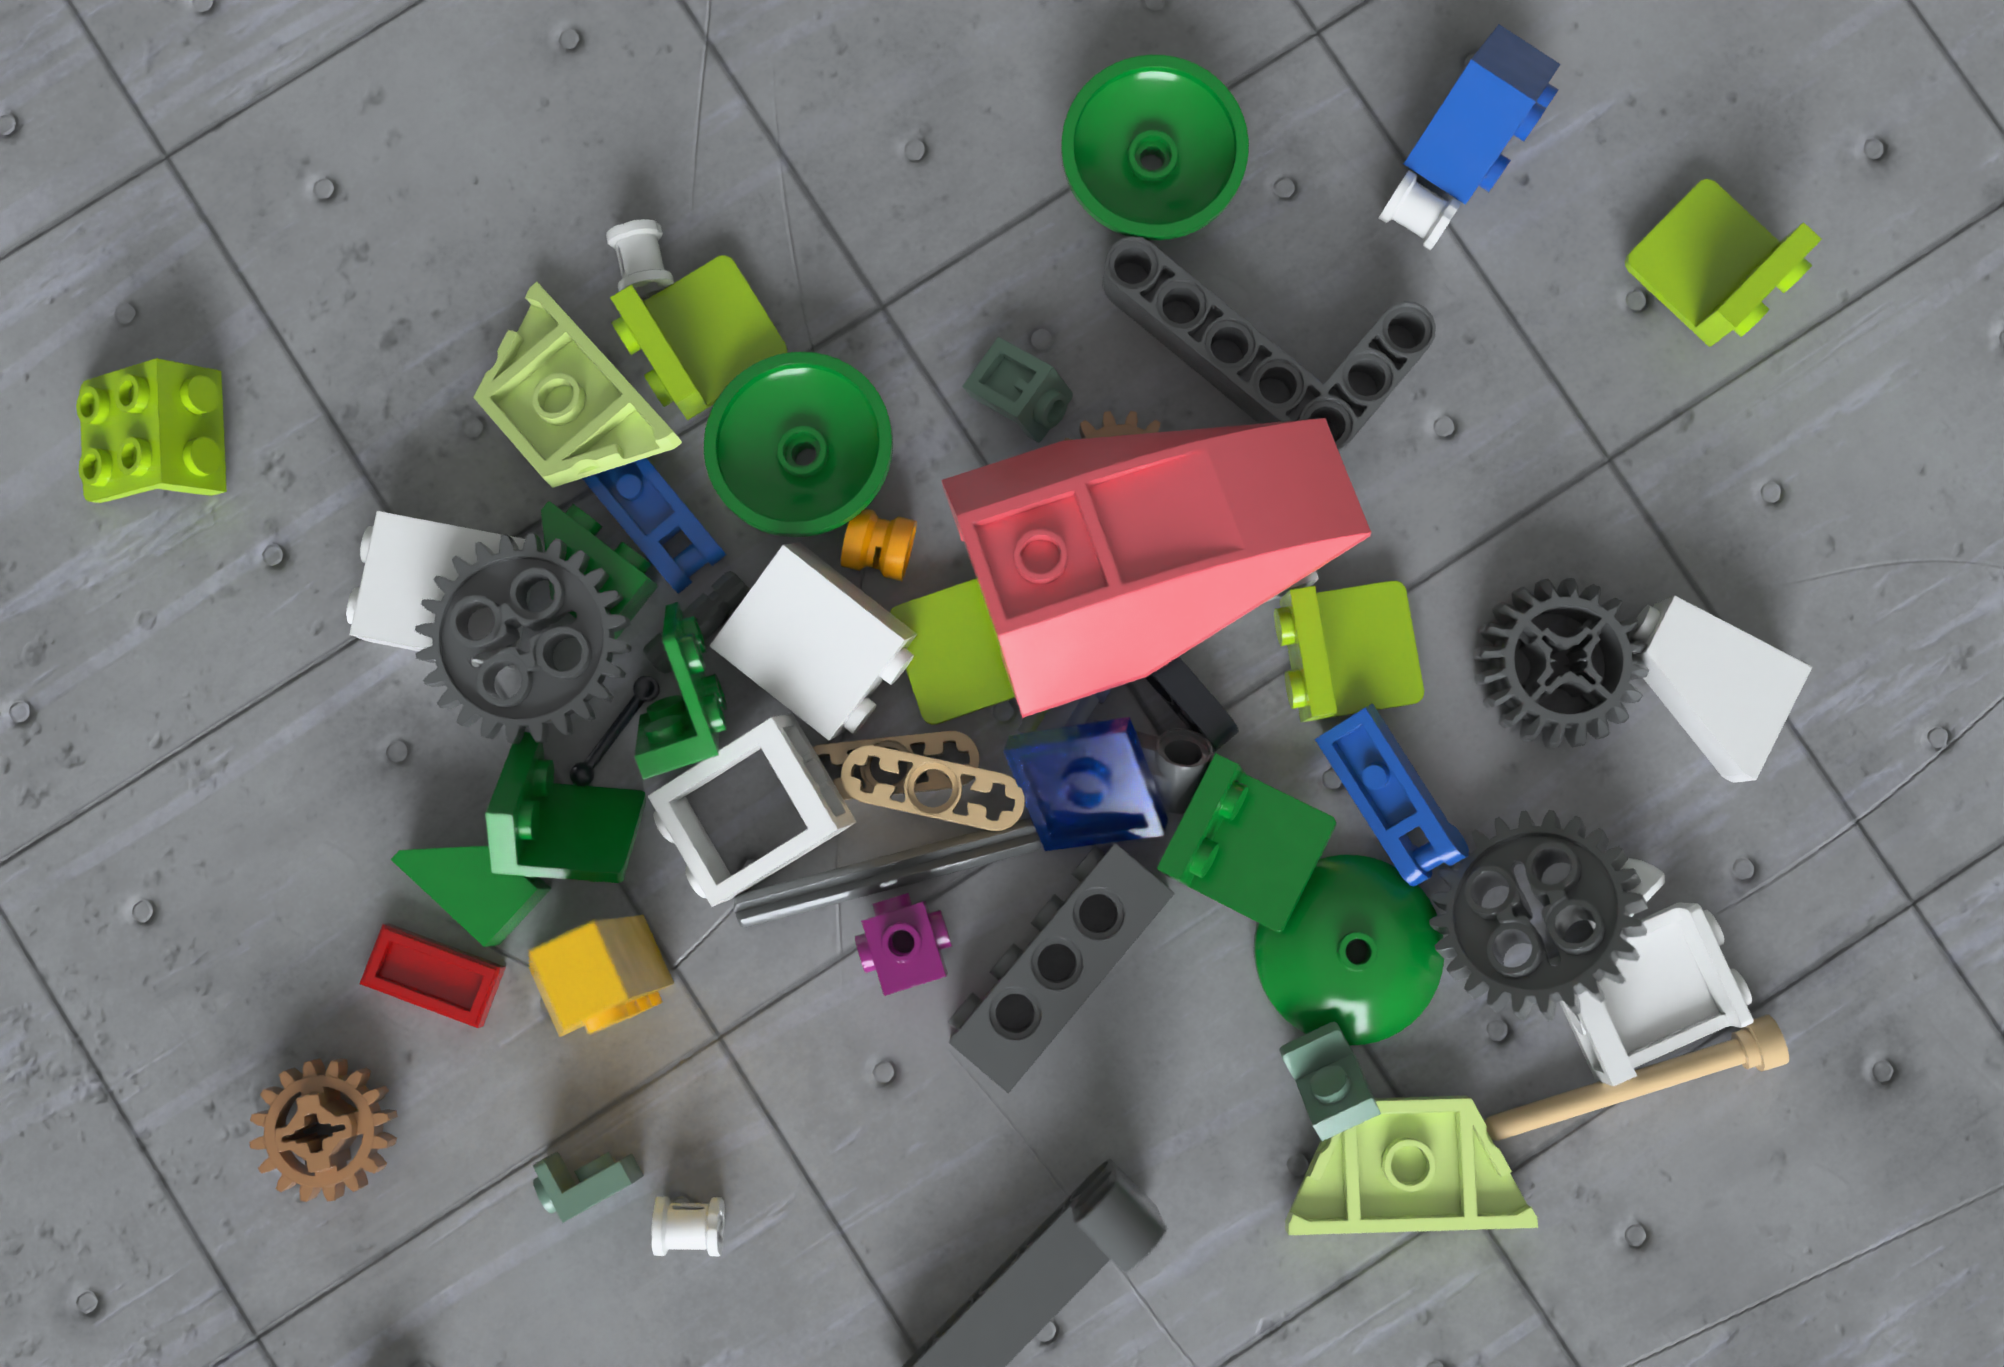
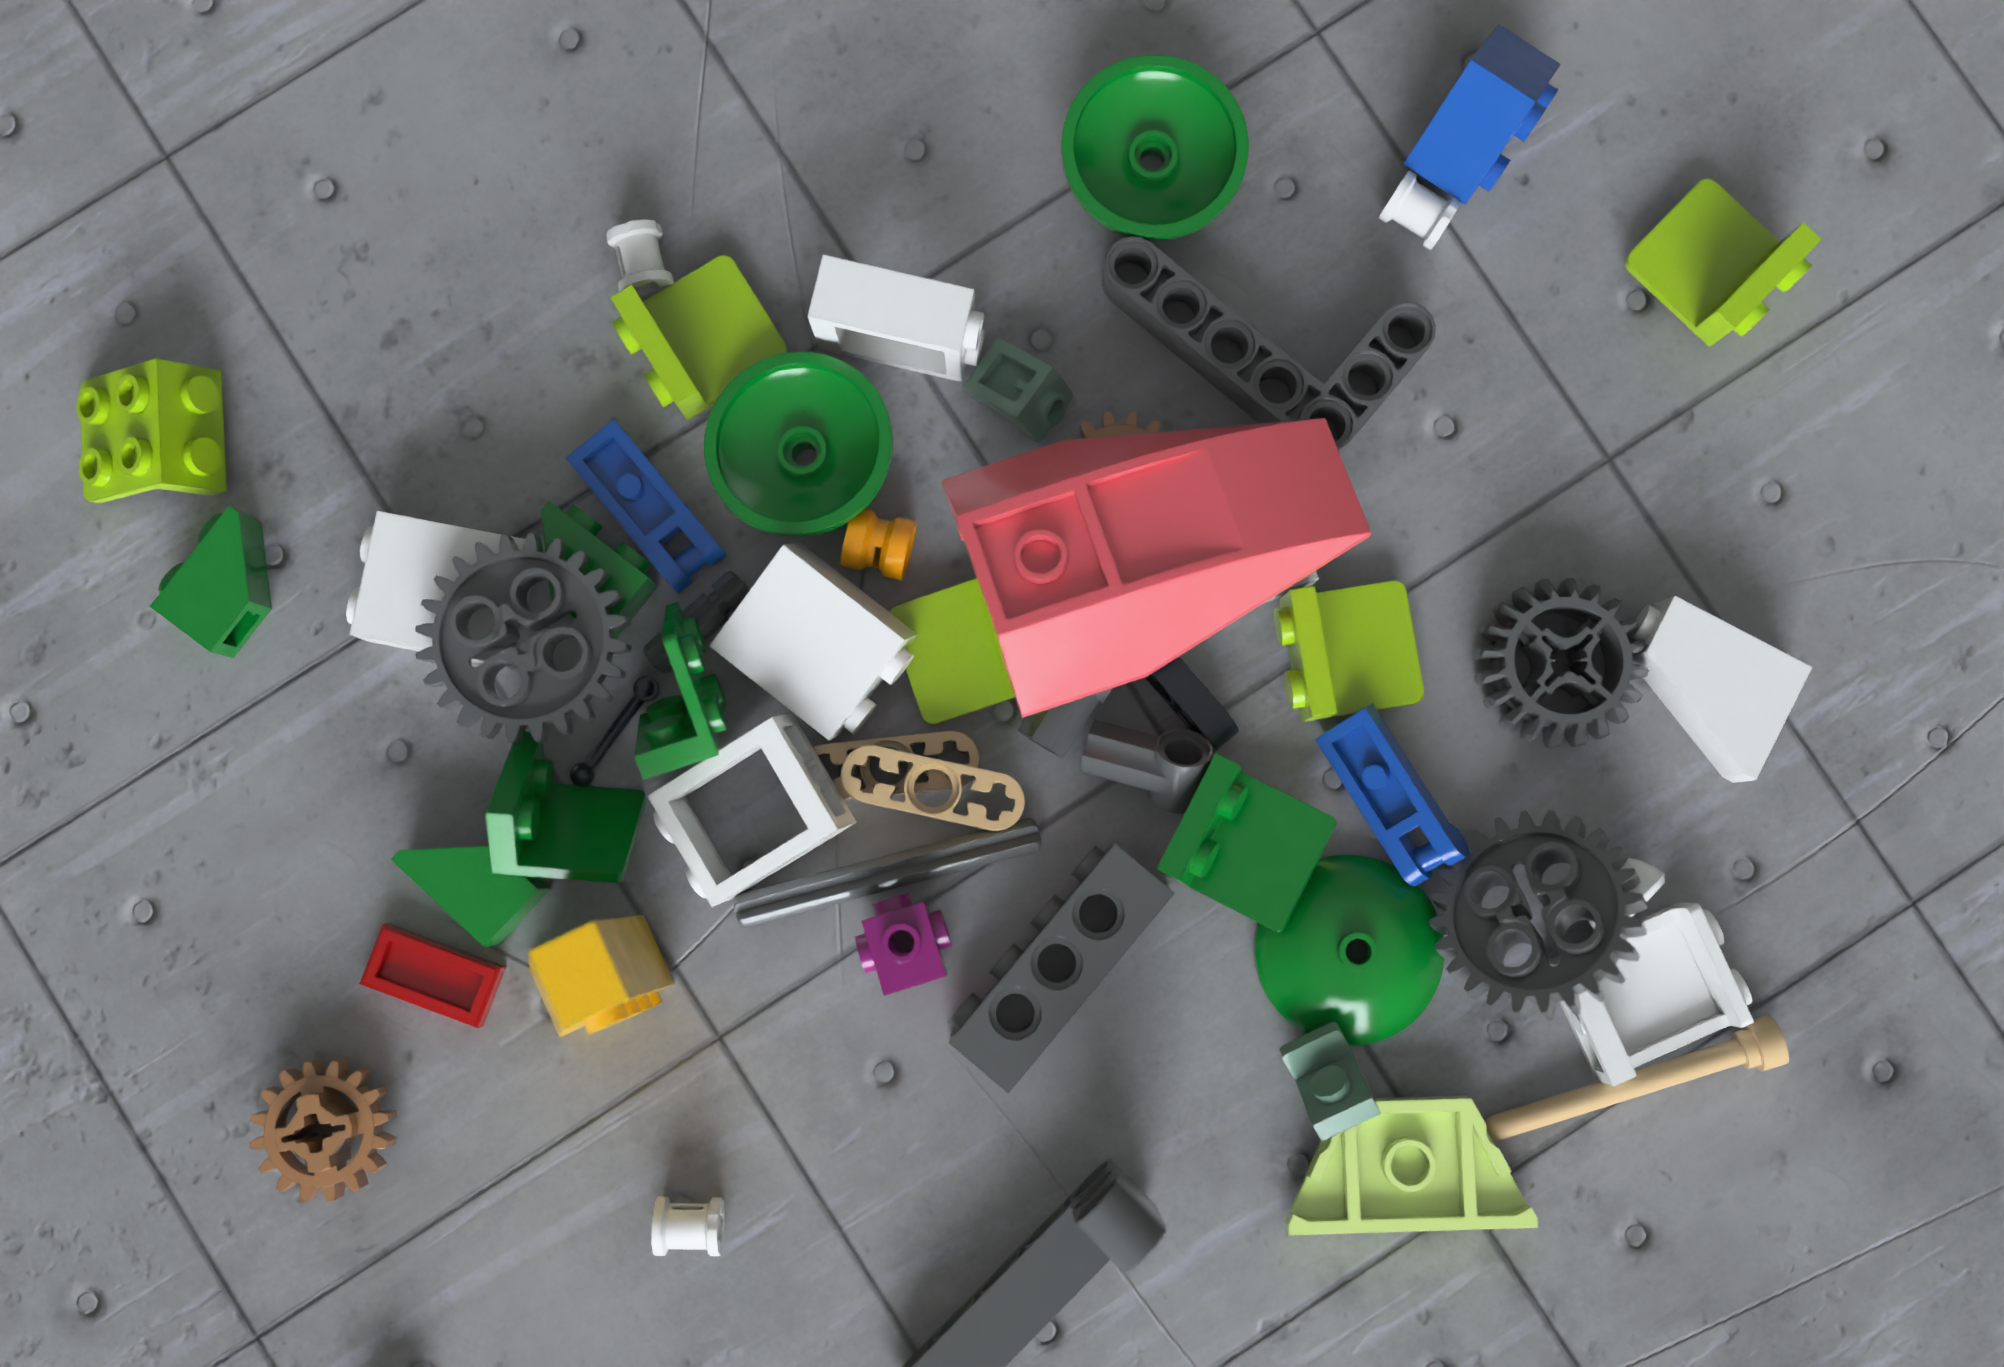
yellowish green wing [473,282,682,488] -> none
sand green bracket [533,1152,644,1223] -> none
clear blue plate [1003,717,1169,851] -> none
none -> green slope [150,505,272,658]
none -> white window [808,255,985,382]

